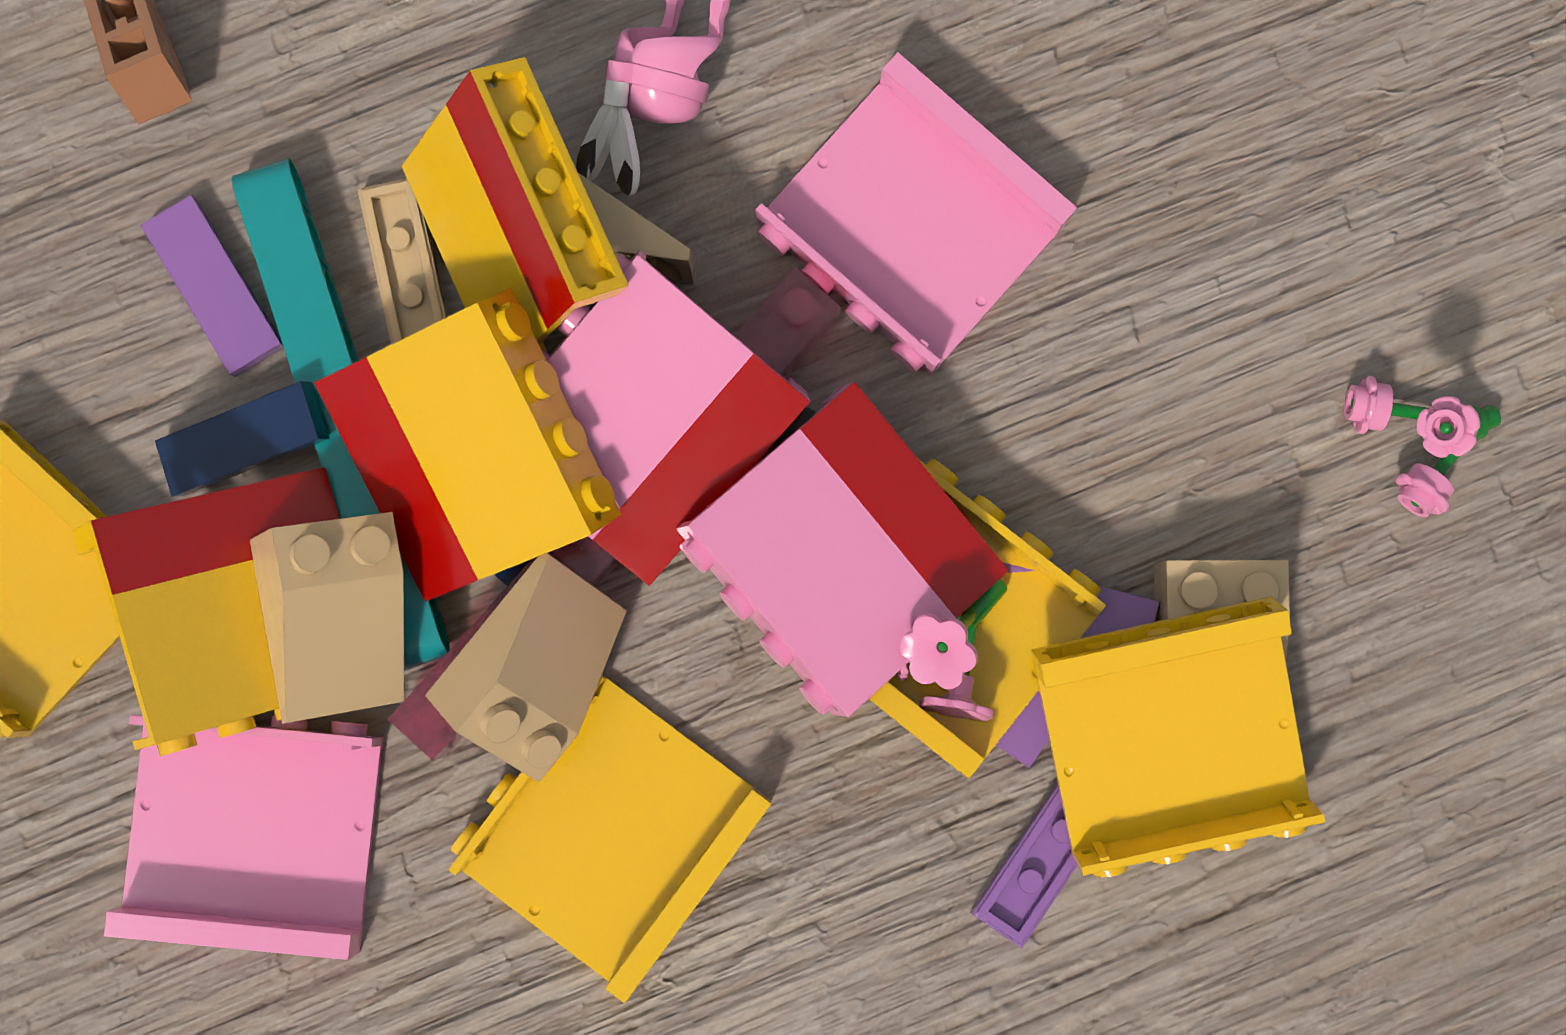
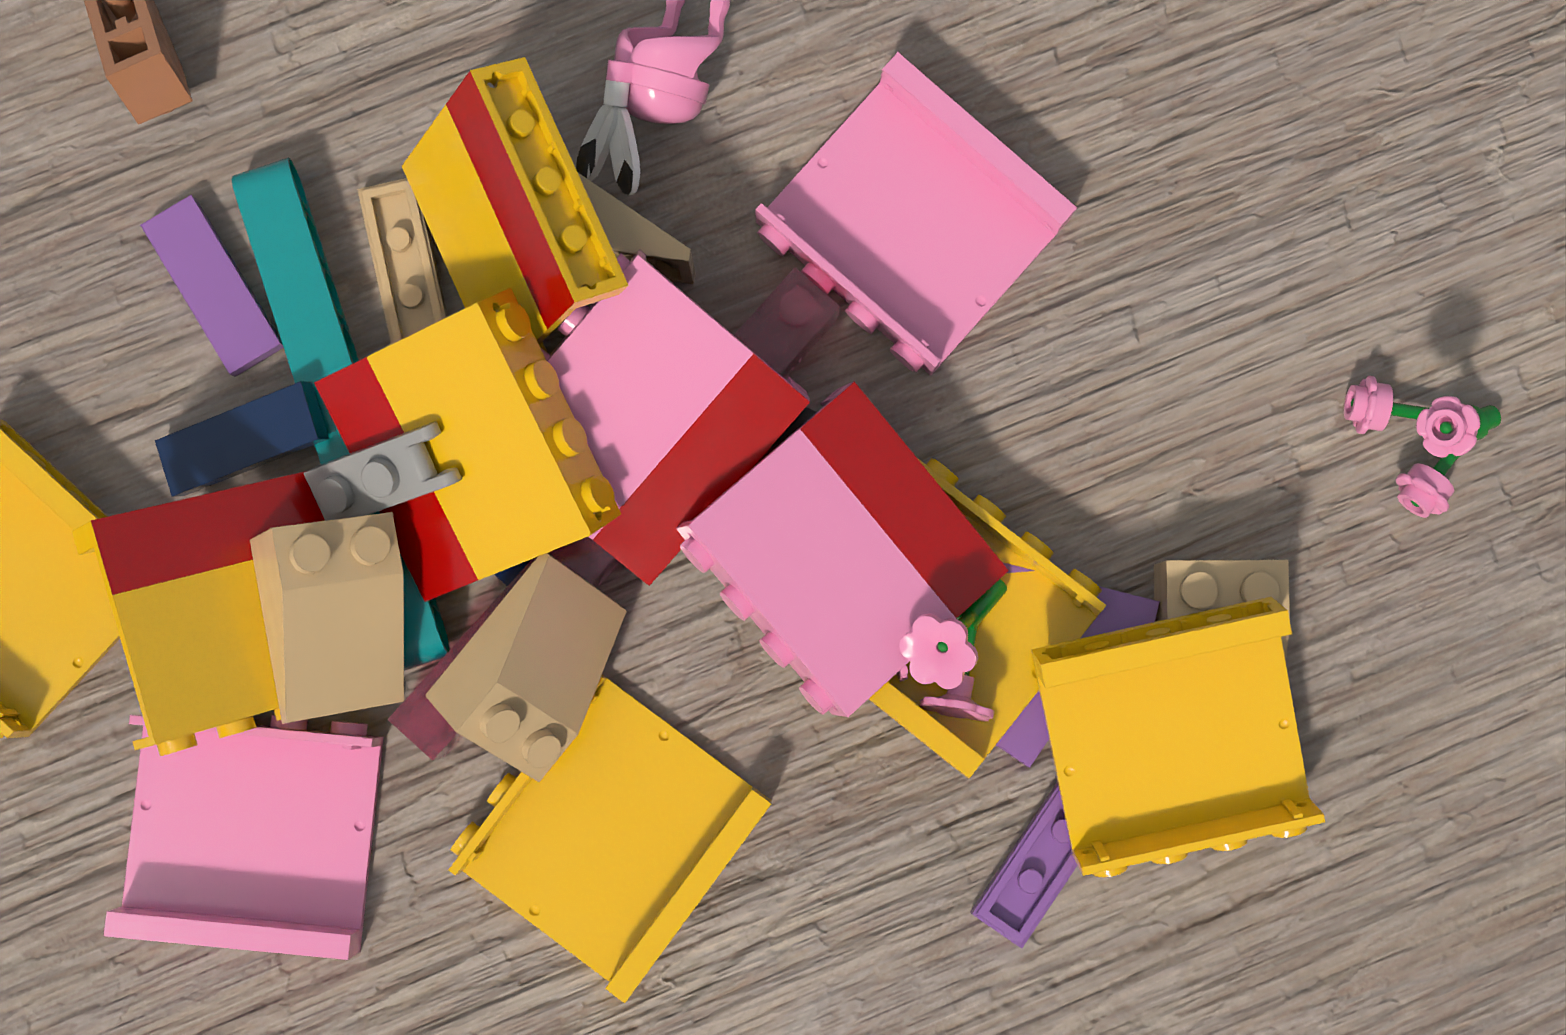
none -> light grey hinge [304,421,462,521]

